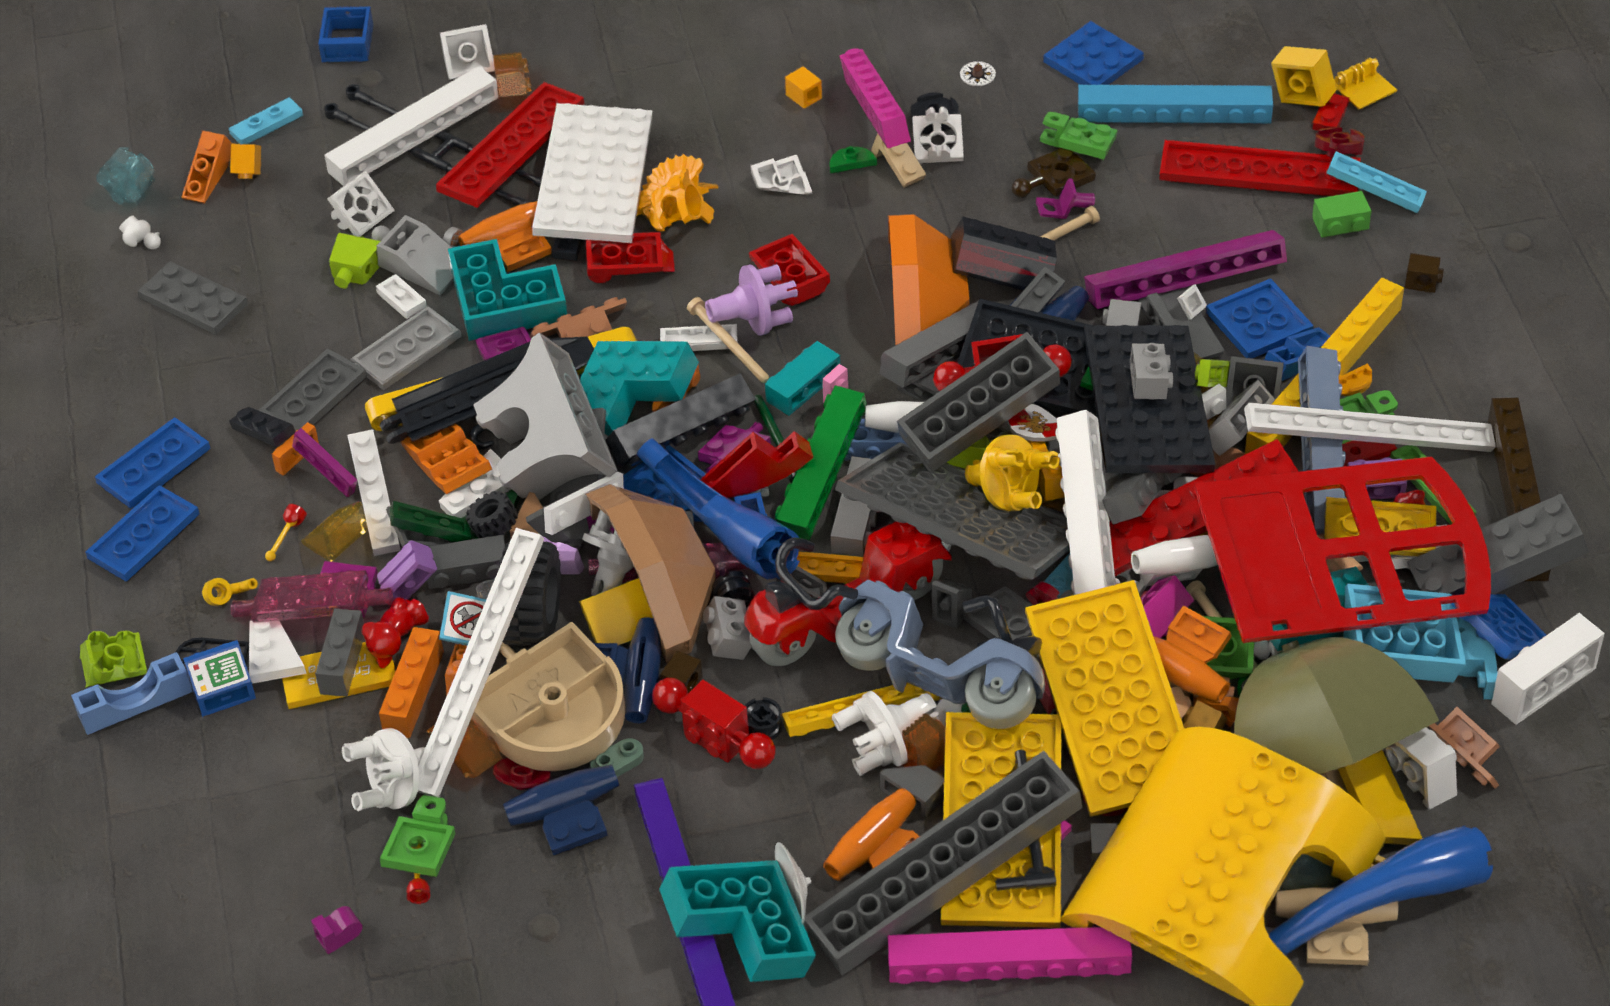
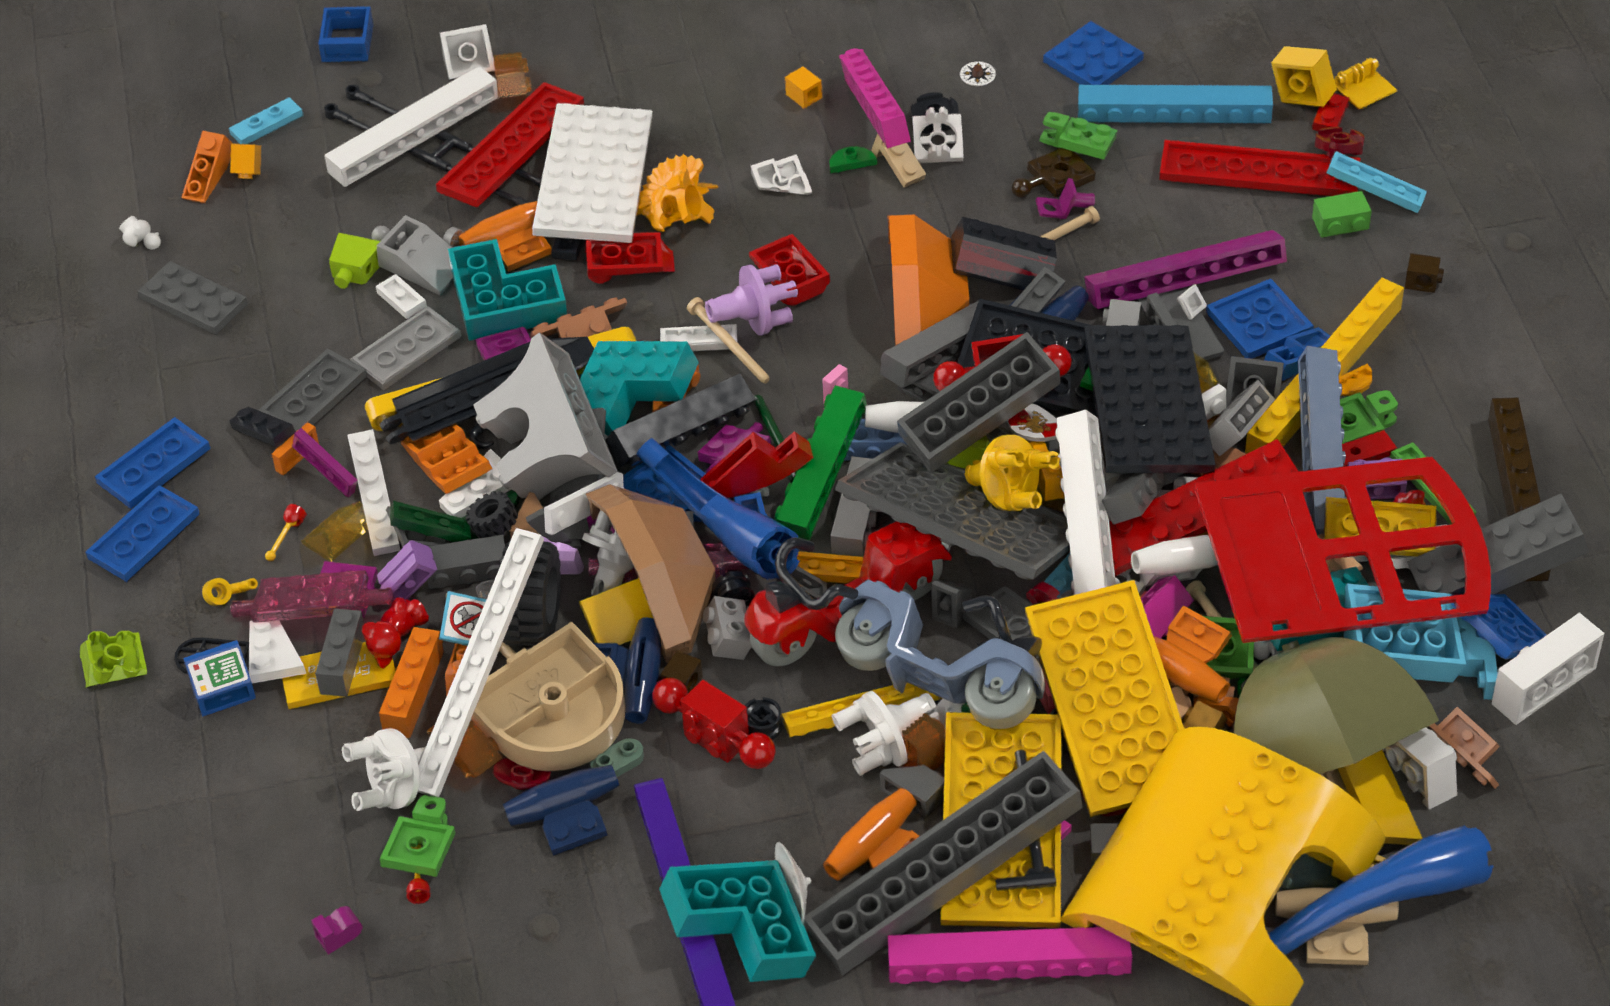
medium blue arch [71,652,193,735] -> none
clear light blue brick [96,147,155,204] -> none
white piece [327,170,394,237] -> none
teal brick [765,341,841,416] -> none
light grey brick [1130,343,1173,399] -> none
lime plate [1195,359,1231,387] -> none
white plate [1244,403,1496,452] -> none

